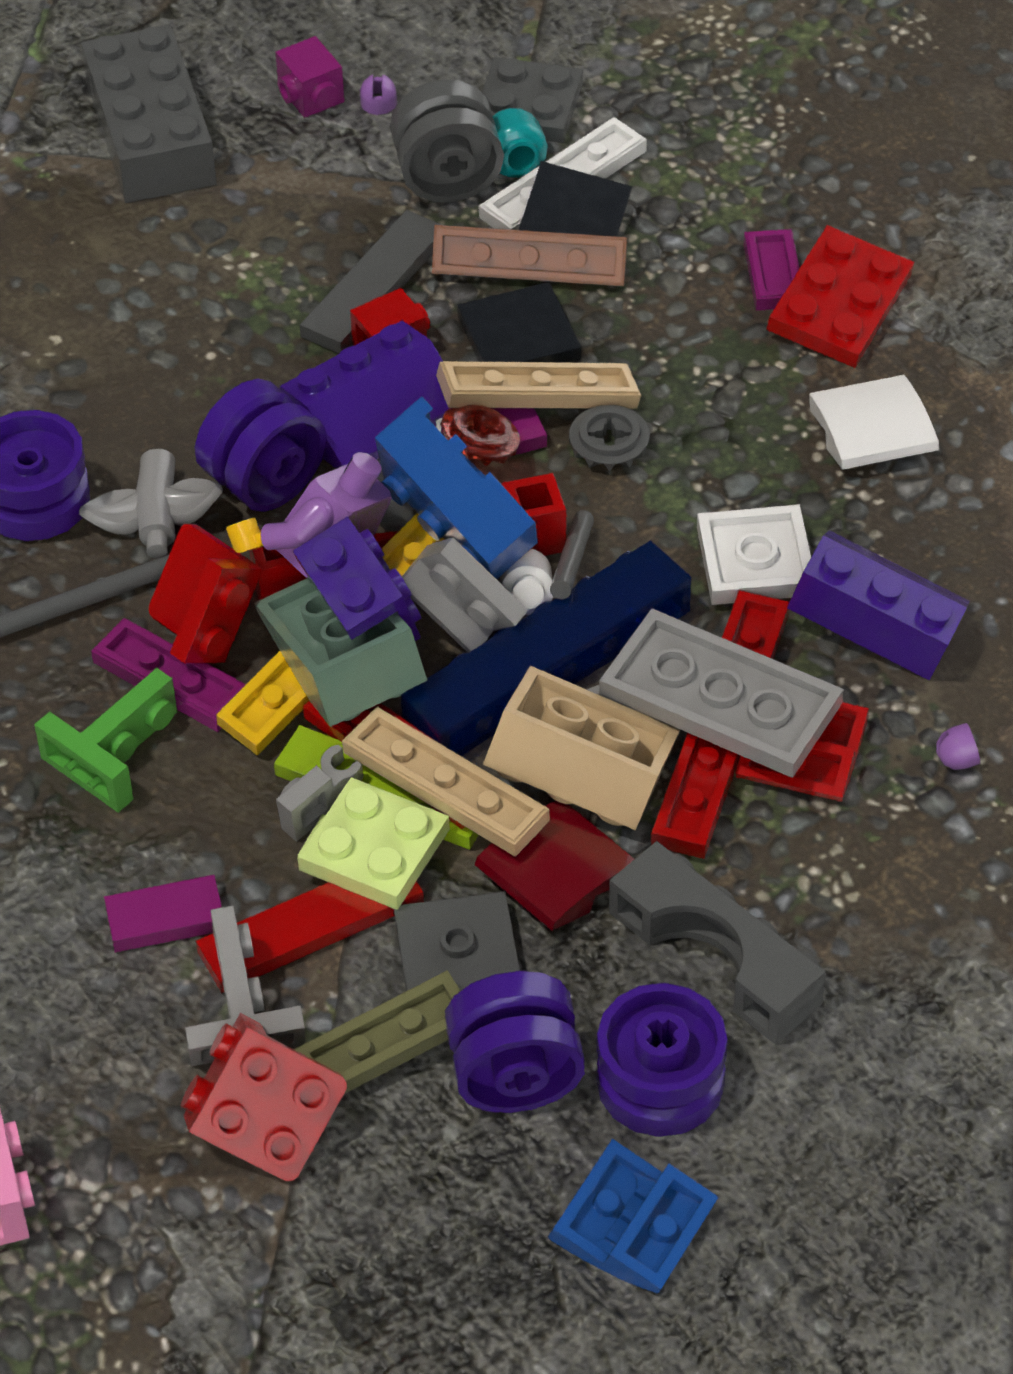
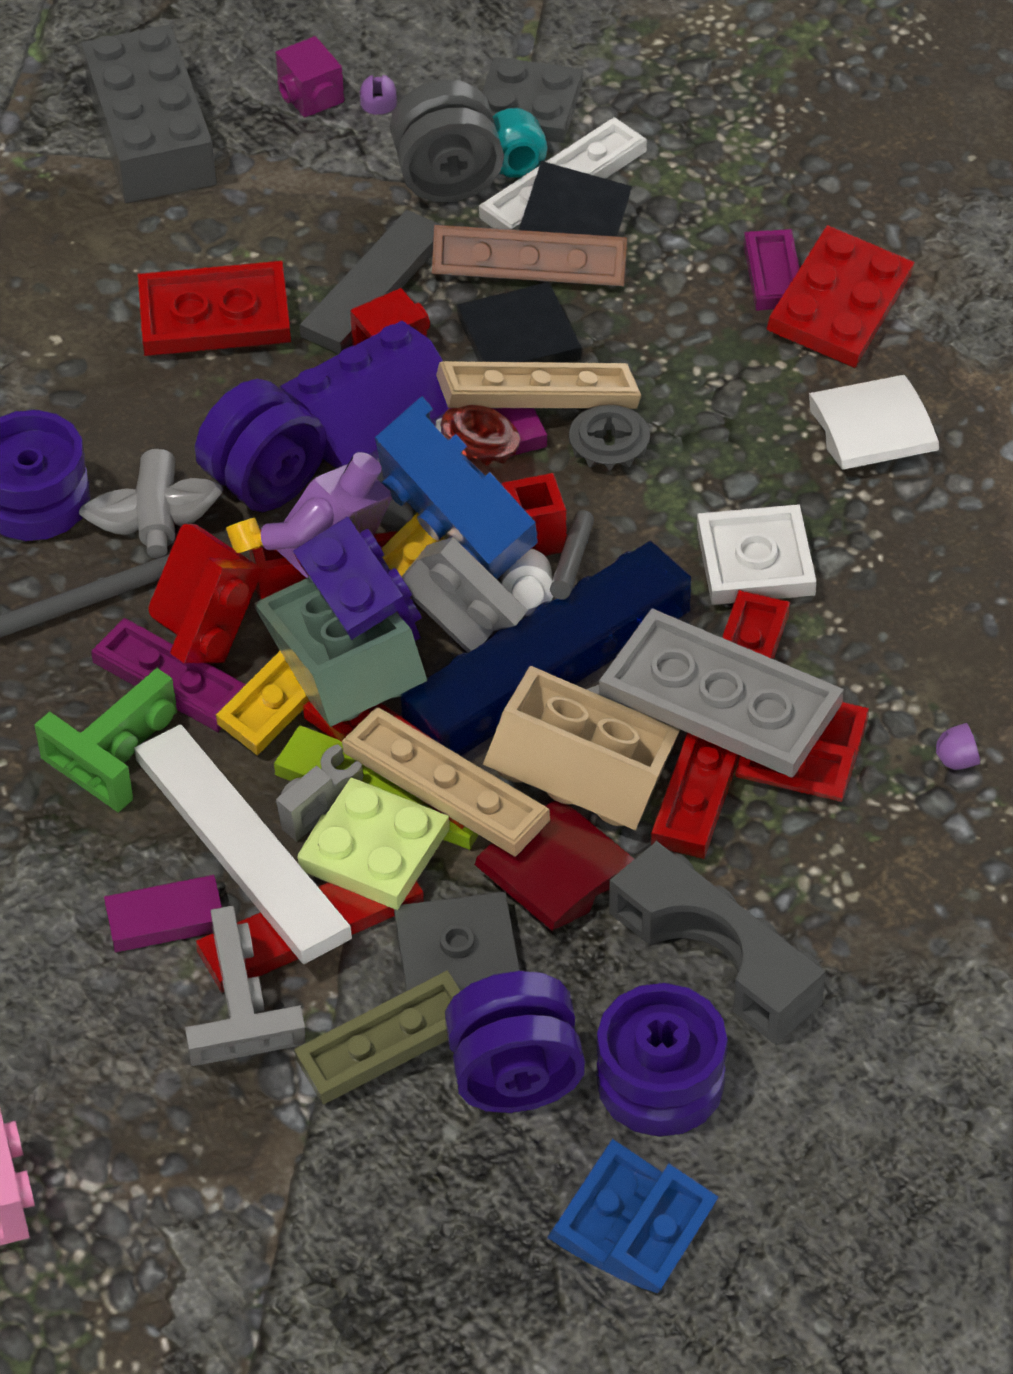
bracket [181,1013,347,1181] -> none
dark purple slope [787,530,970,680] -> none
none -> white tile [134,724,352,965]
none -> red plate [138,260,291,356]

